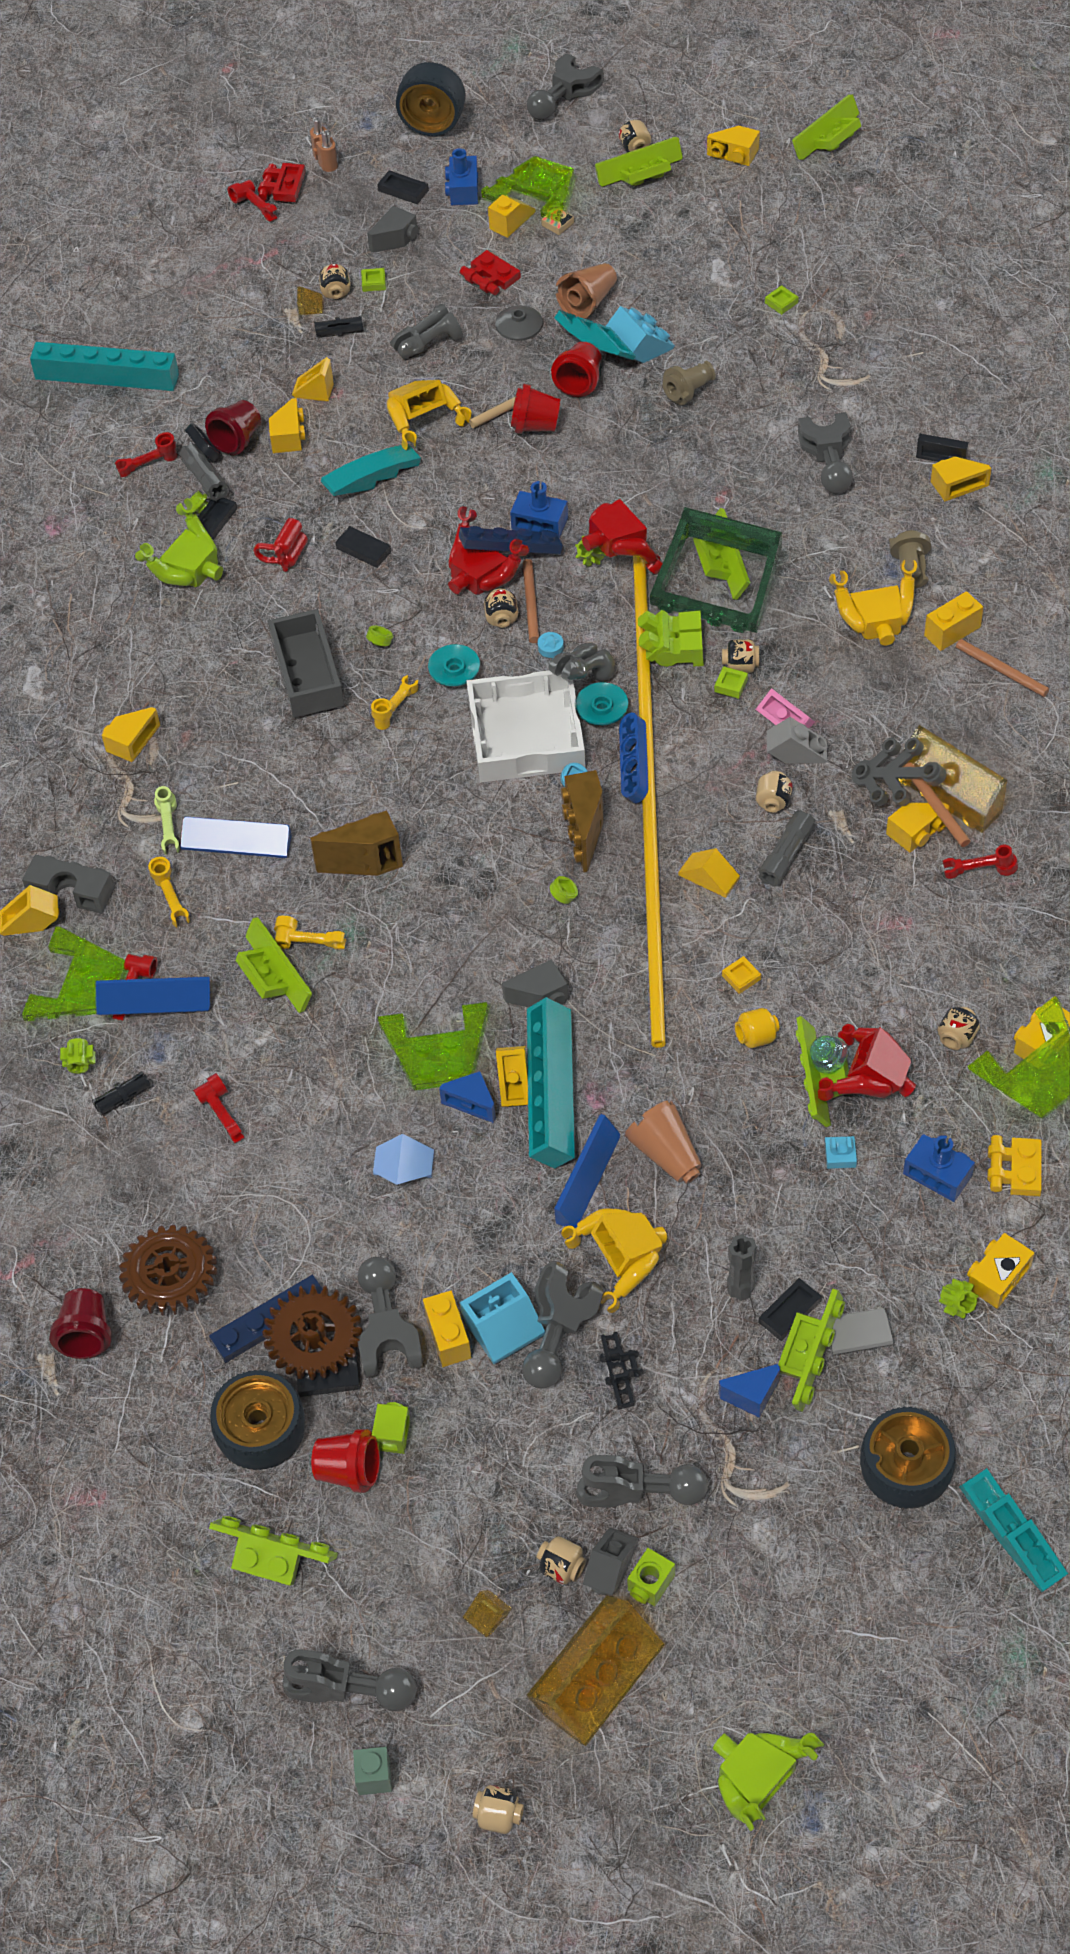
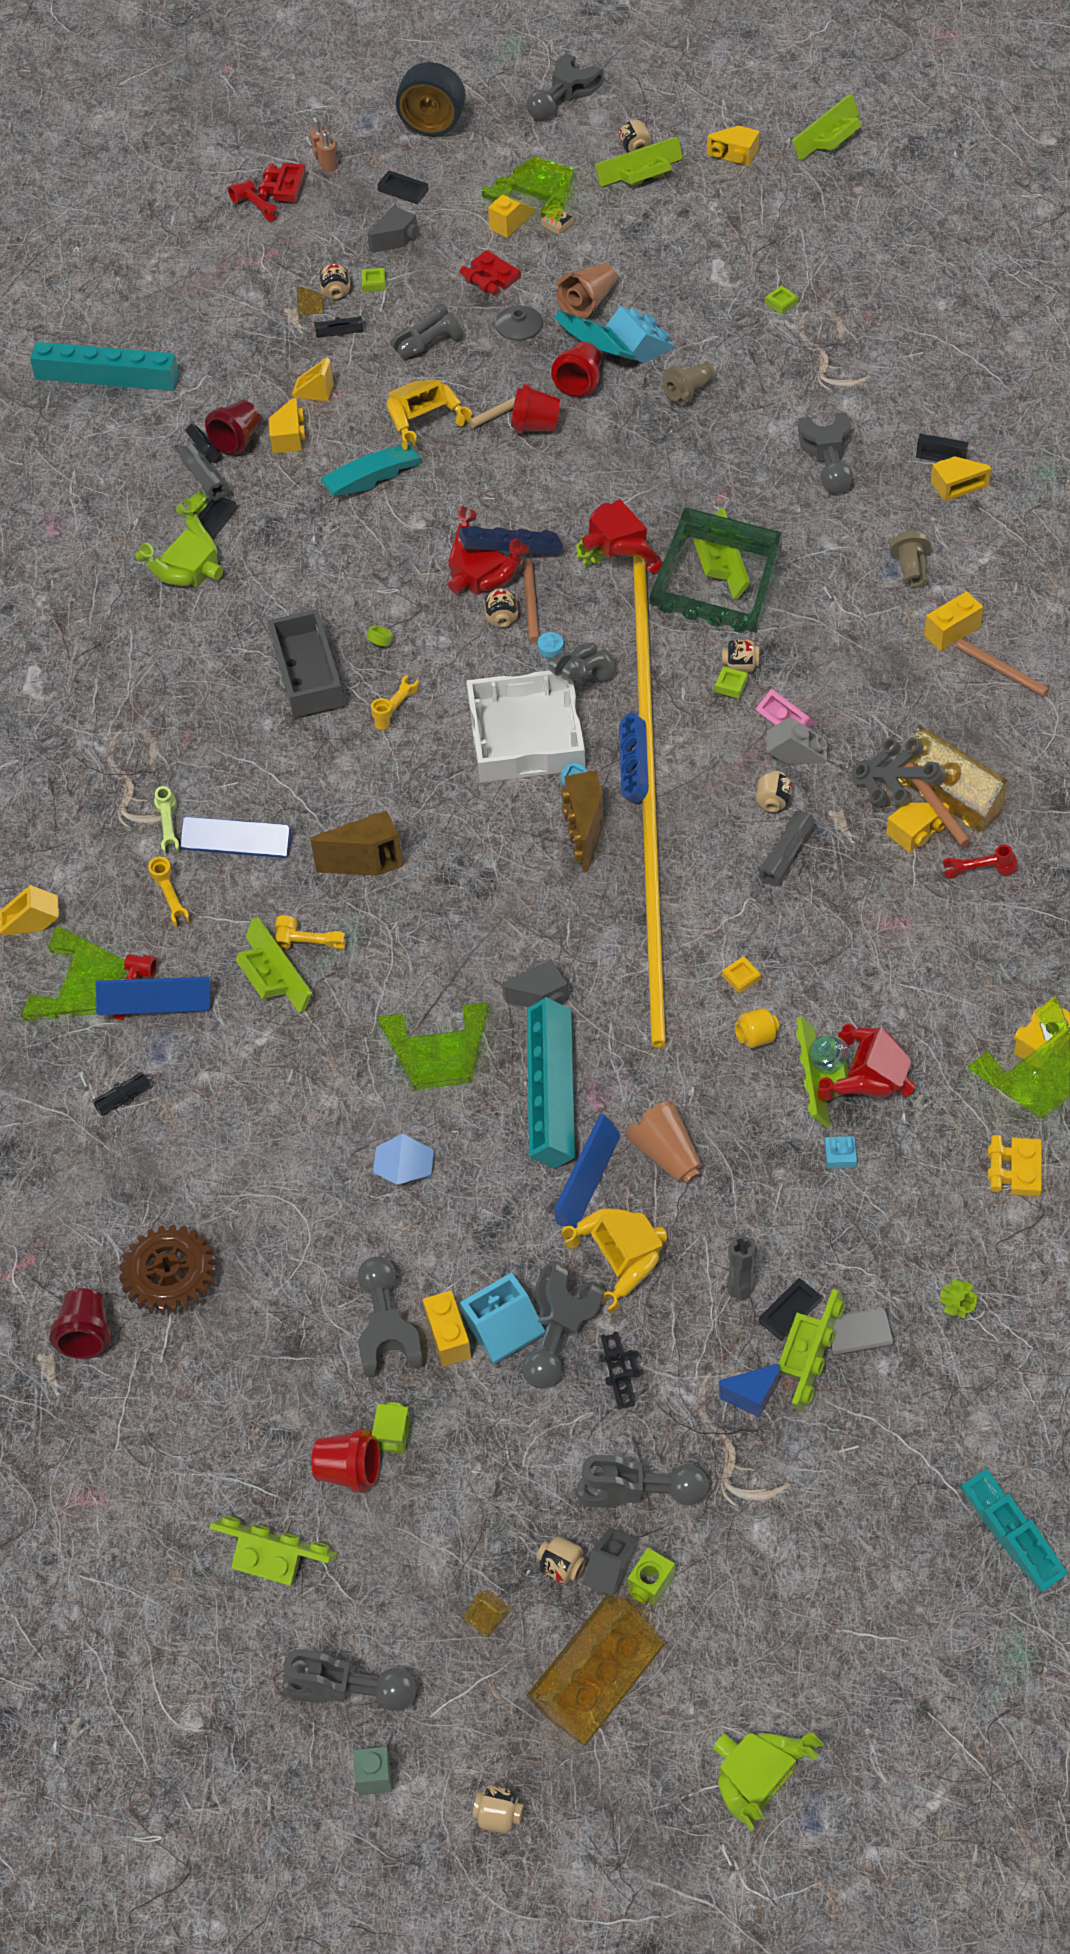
dark grey arch [22,854,115,914] -> none
lime gear [60,1038,95,1074] -> none
yellow slope [101,707,160,762] -> none
red brick [115,432,178,477] -> none
red brick [193,1073,244,1143] -> none
dark blue plate [209,1274,323,1363] -> none
wheel [210,1370,305,1470] -> none
red piece [253,518,308,572] -> none
reddish brown gear [262,1284,363,1380] -> none
black tile [296,1357,360,1397] -> none
black tile [335,526,391,568] -> none
teal dish [428,644,480,686] -> none
blue slope [439,1071,496,1123] -> none
blue brick [445,148,478,206] -> none
yellow slope [496,1046,528,1107] -> none
blue brick [510,481,568,538] -> none
lime tile [550,876,578,904] -> none
teal dish [576,682,628,725] -> none
lime hips [638,610,704,667] -> none
yellow slope [678,848,740,898] -> none
yellow torso [829,560,917,646] -> none
wheel [860,1407,956,1509] -> none
blue brick [903,1134,975,1202] -> none
tan head [937,1007,980,1050] -> none
yellow brick [967,1233,1035,1309] -> none

